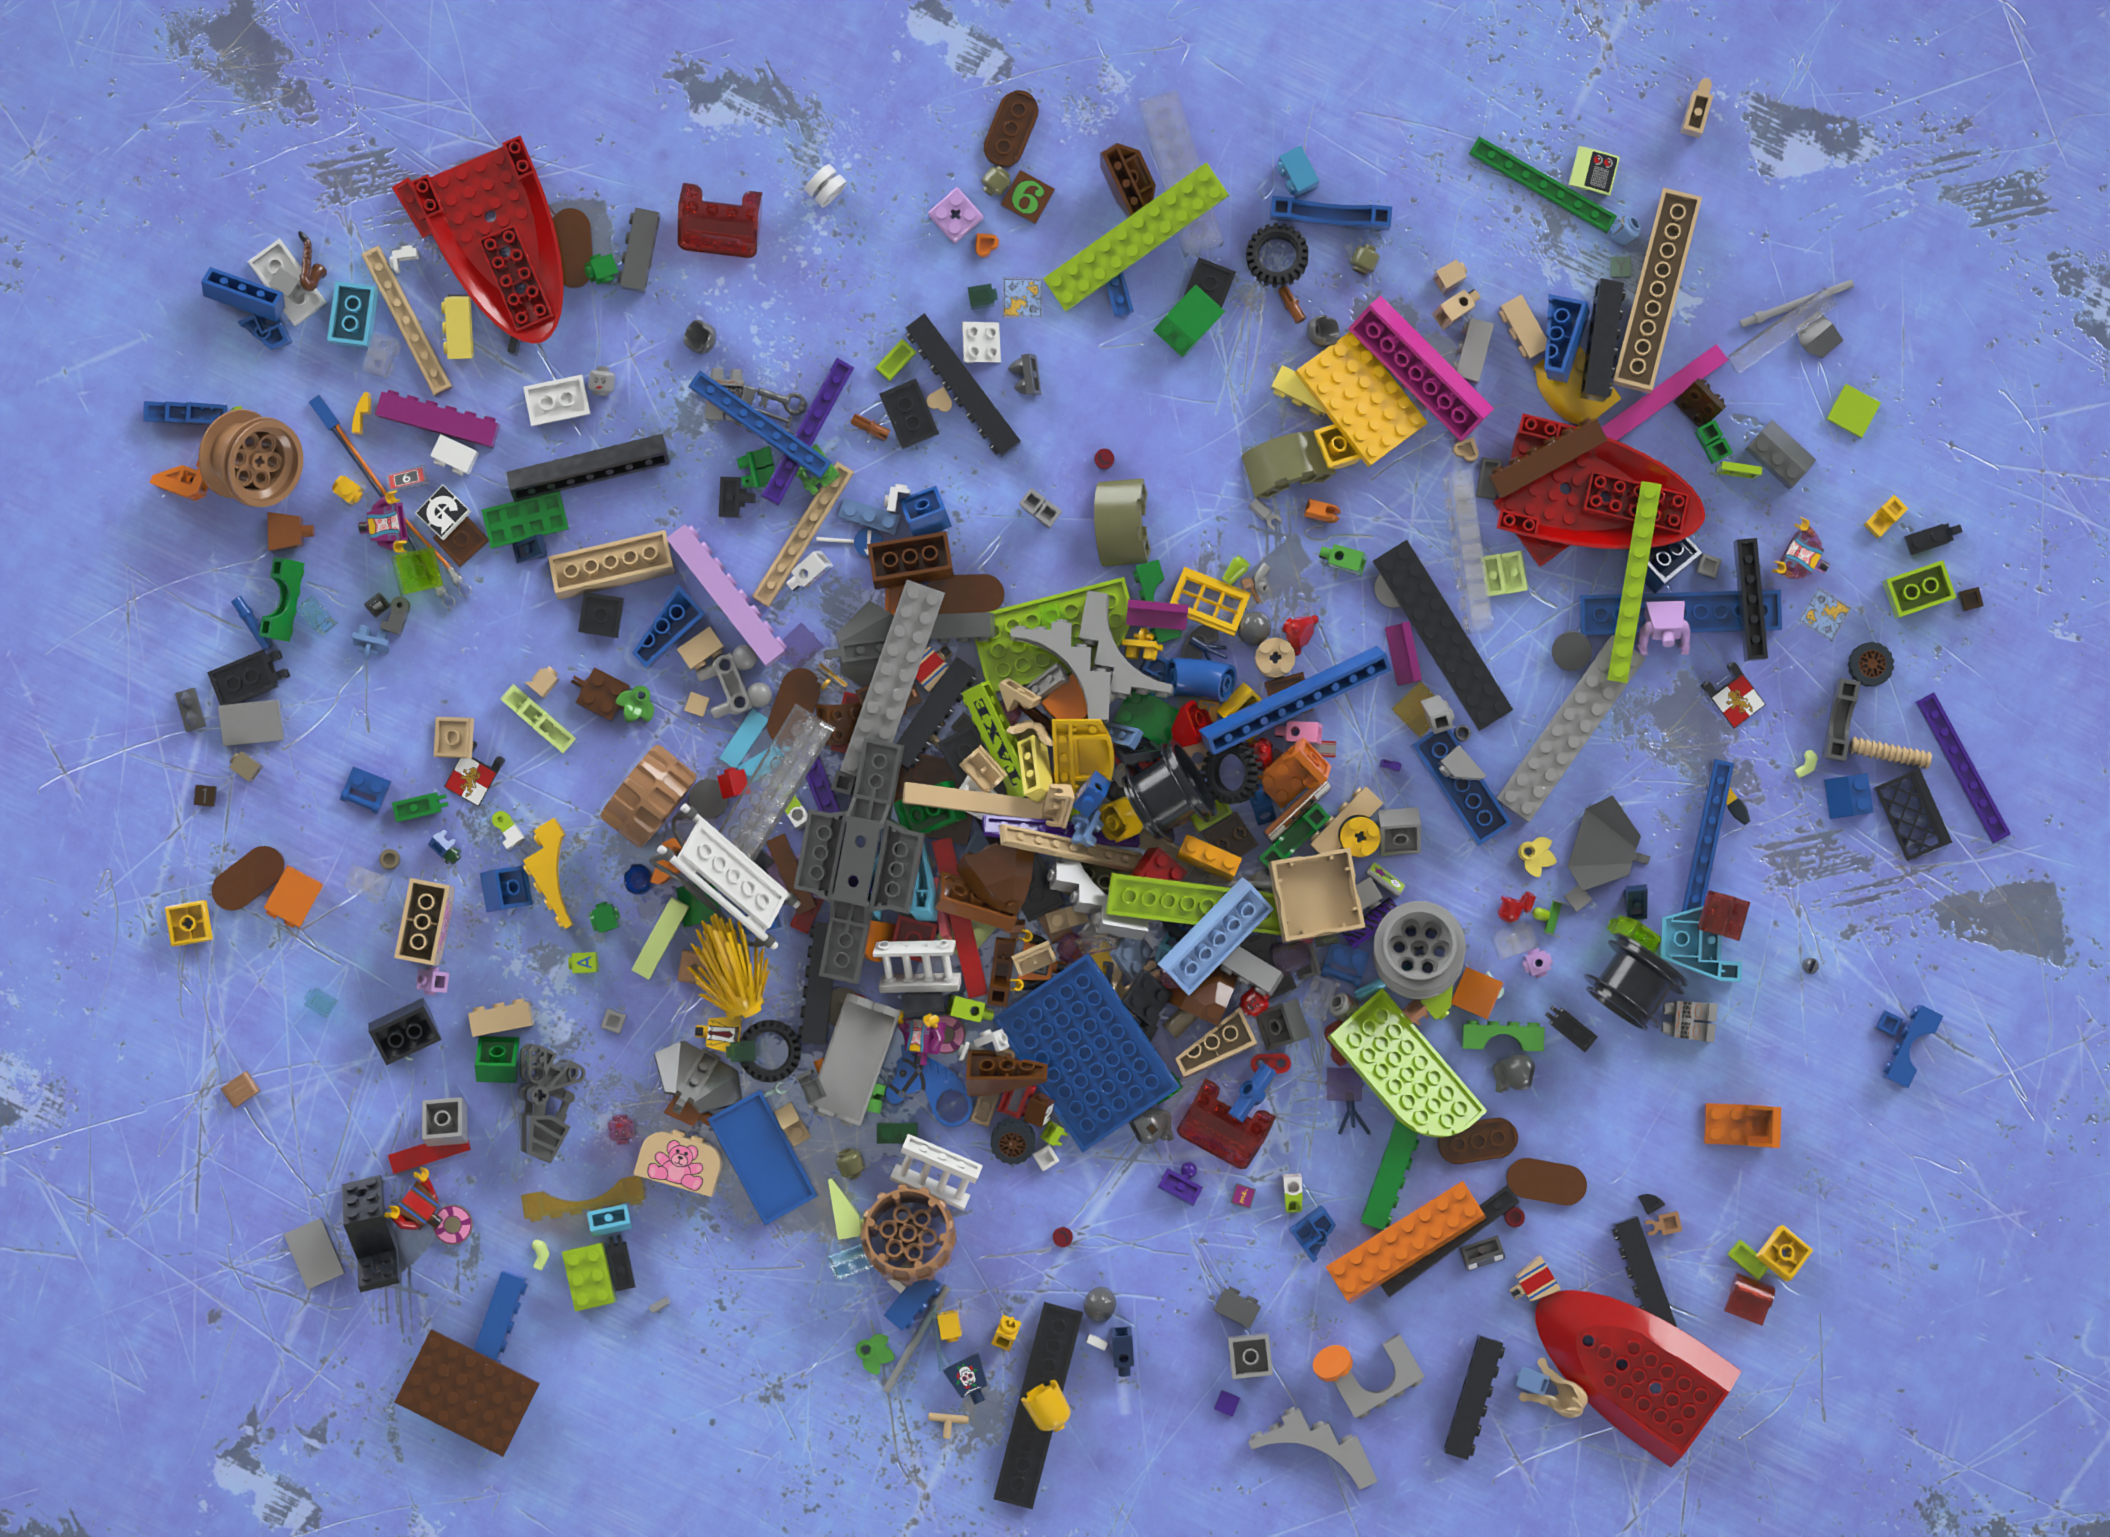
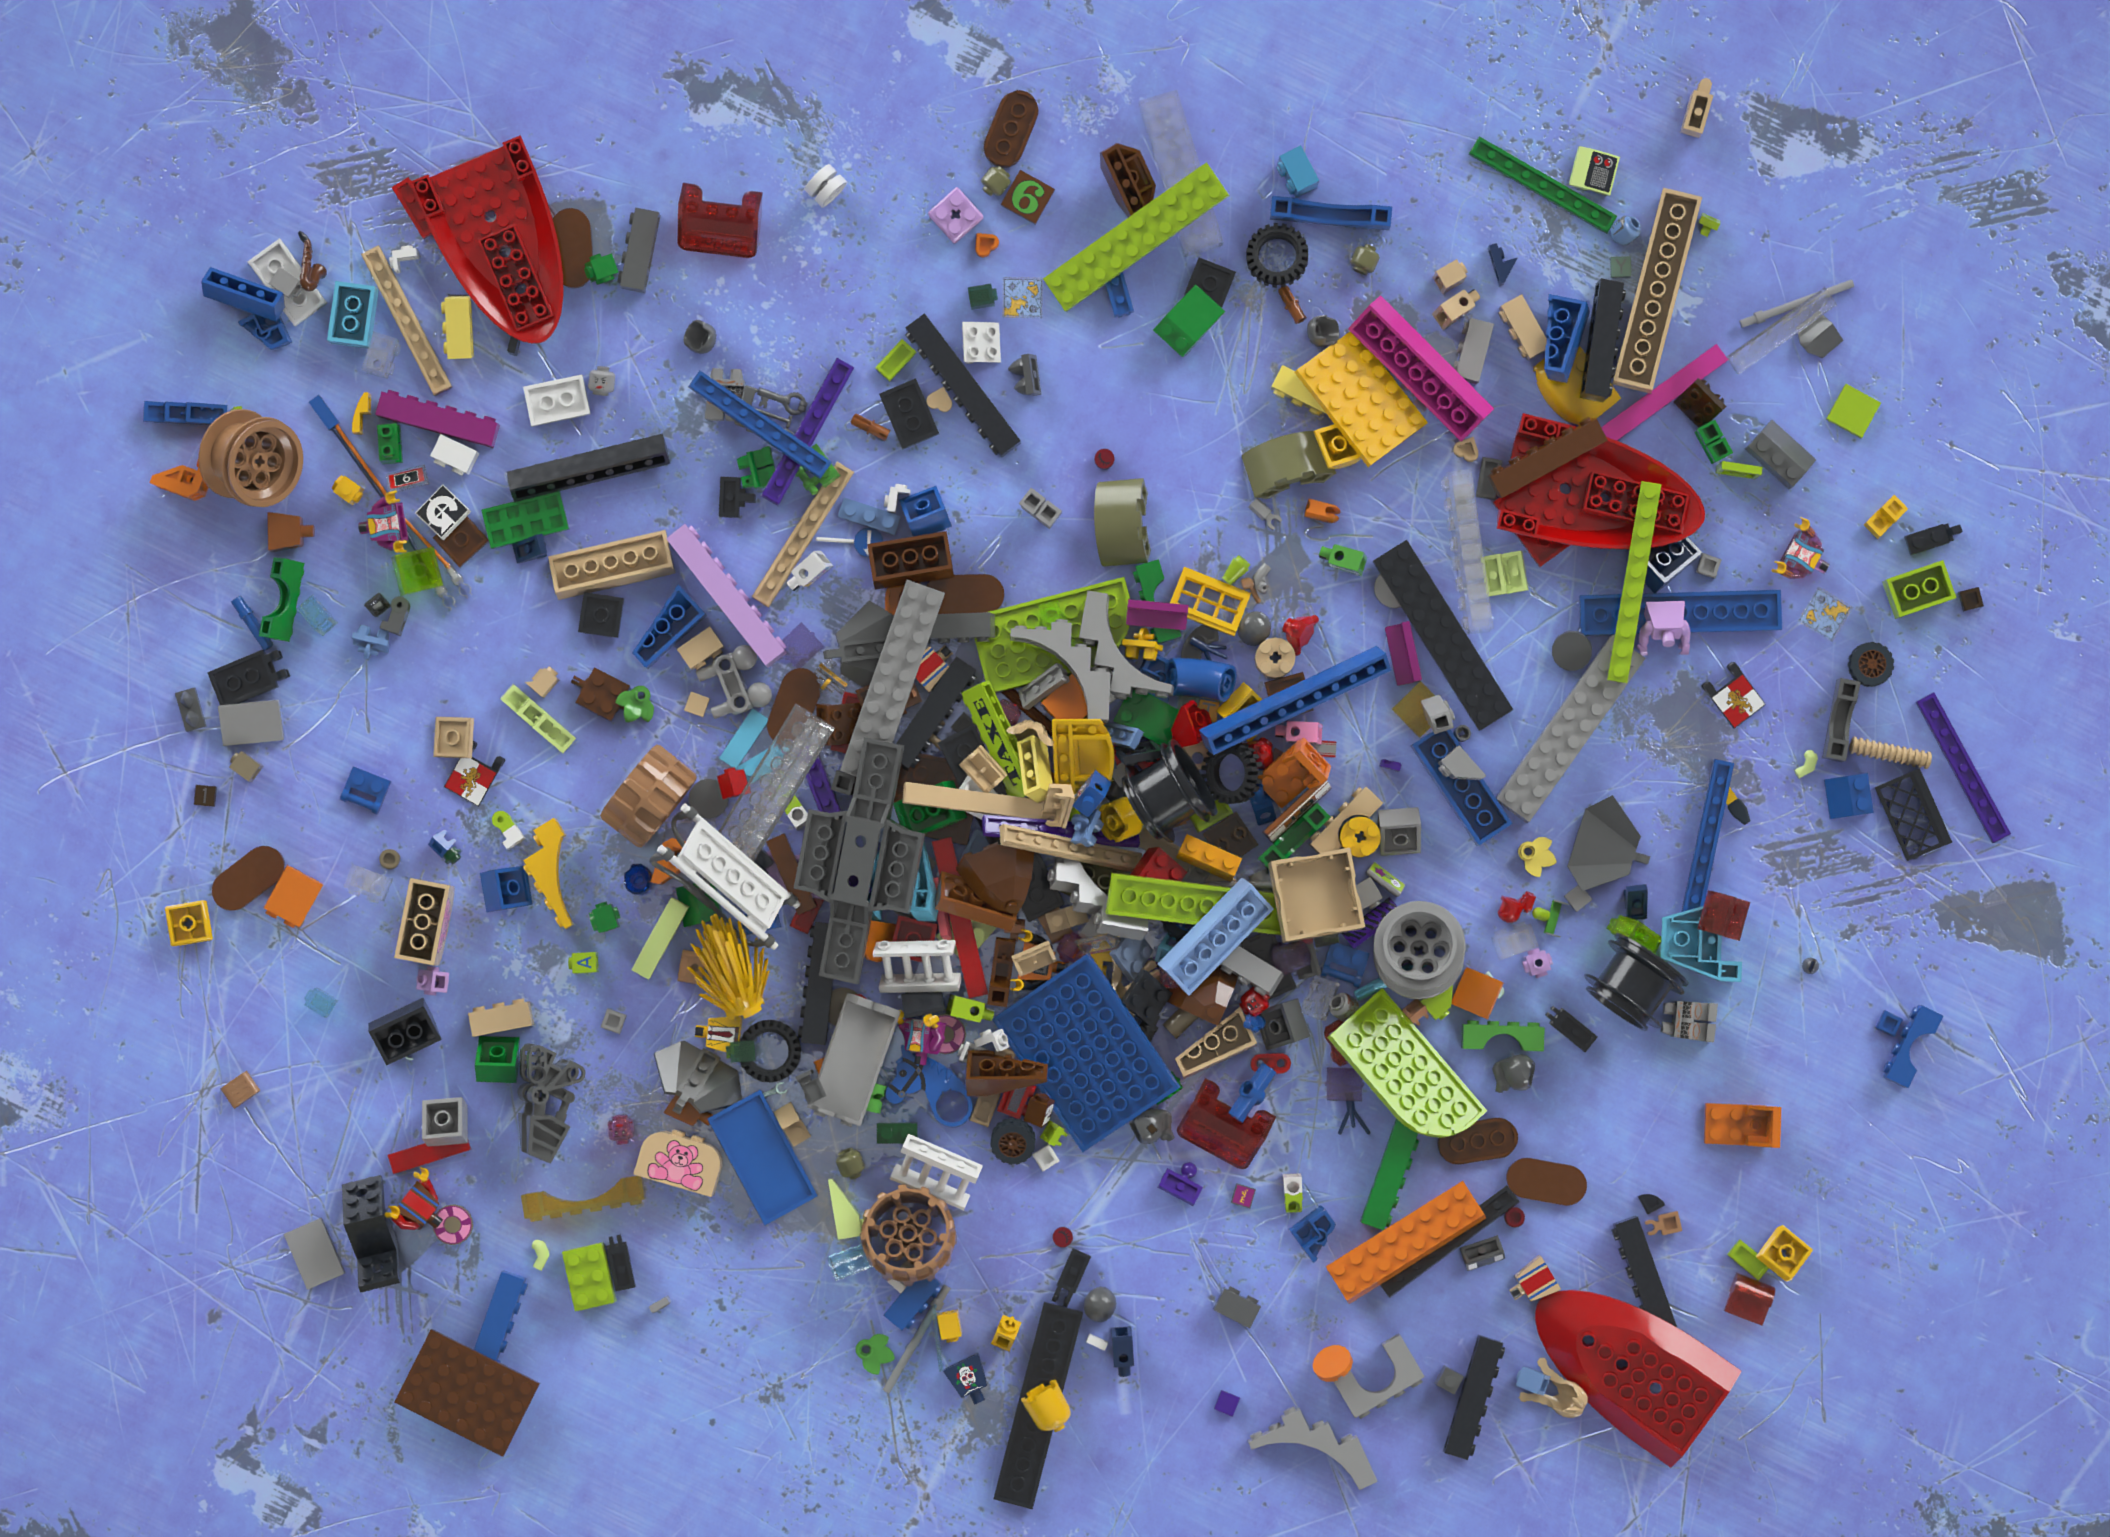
green hinge [392,792,449,823] -> none
medium azure brick [587,1204,632,1237] -> none
tan piece [928,1413,969,1439] -> none
tan slope [999,678,1042,712] -> none
light grey brick [1227,1332,1273,1379] -> none
black brick [1733,538,1768,662] -> none
none -> green hips [377,423,403,464]
none -> black hinge [1051,1248,1091,1307]
none -> blue piece [1243,1014,1266,1033]
none -> dark grey brick [1435,1365,1464,1394]
none -> dark blue slope [1487,243,1517,286]
none -> lime tile [1699,213,1721,237]

